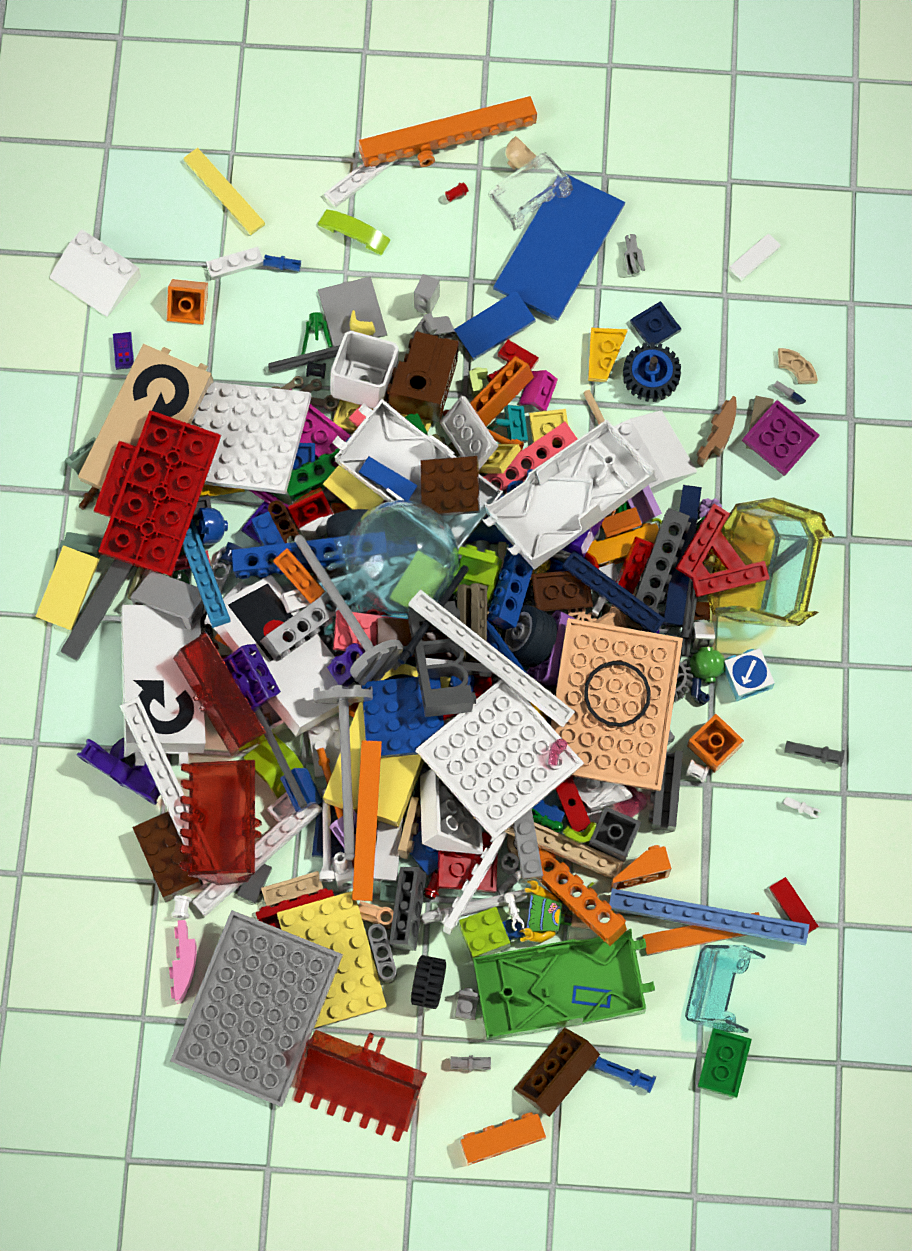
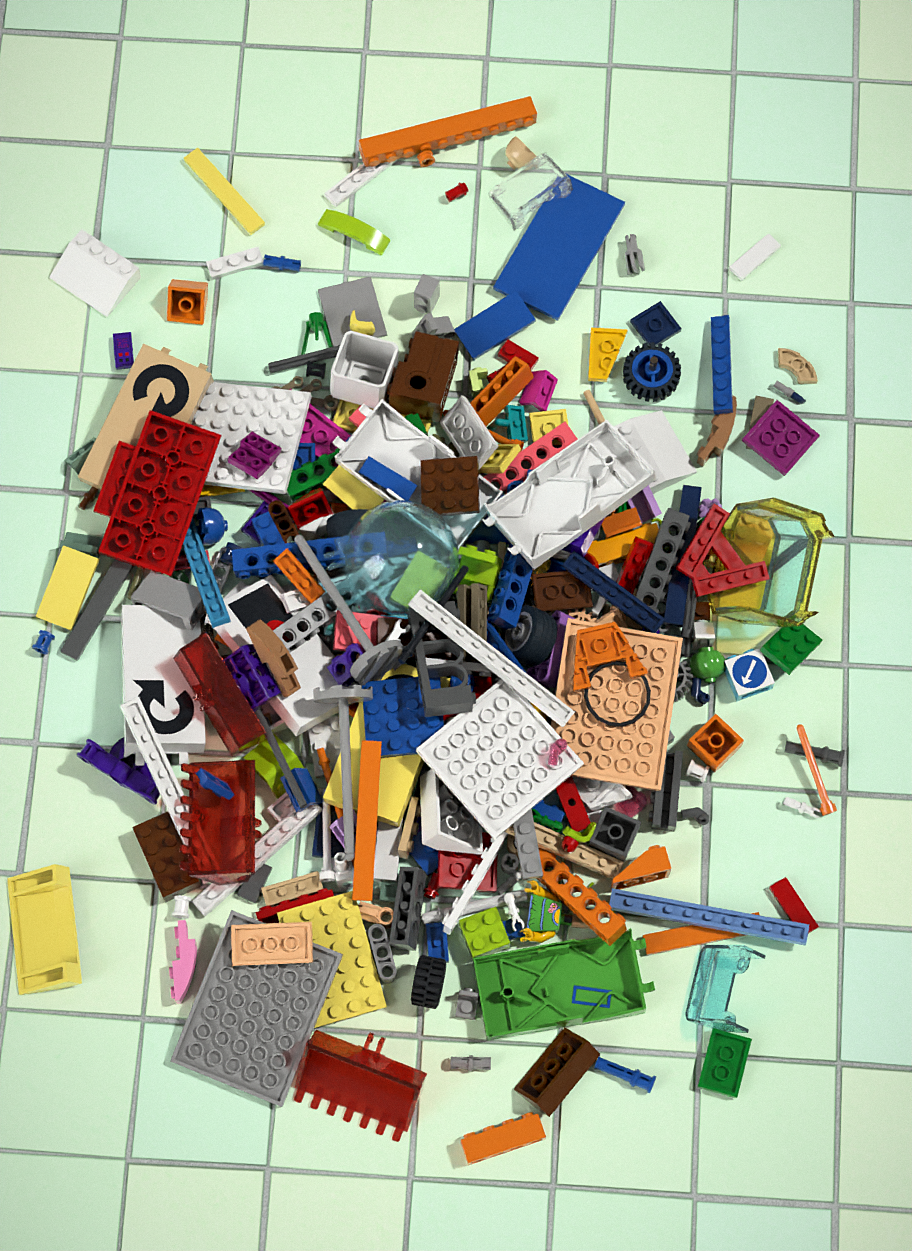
none -> light yellow slope [7,864,82,995]
none -> blue bush [32,630,55,655]
none -> blue plate [196,768,234,800]
none -> magenta slope [228,431,282,480]
none -> light nougat tile [231,922,313,966]
none -> medium nougat slope [246,619,301,697]
none -> white plate [385,619,410,641]
none -> blue plate [426,922,449,963]
none -> red hinge [561,836,579,853]
none -> orange wing [573,622,648,692]
none -> dark grey arm [681,807,709,825]
none -> blue plate [711,315,733,414]
none -> green plate [760,616,823,675]
none -> orange piece [796,724,837,816]

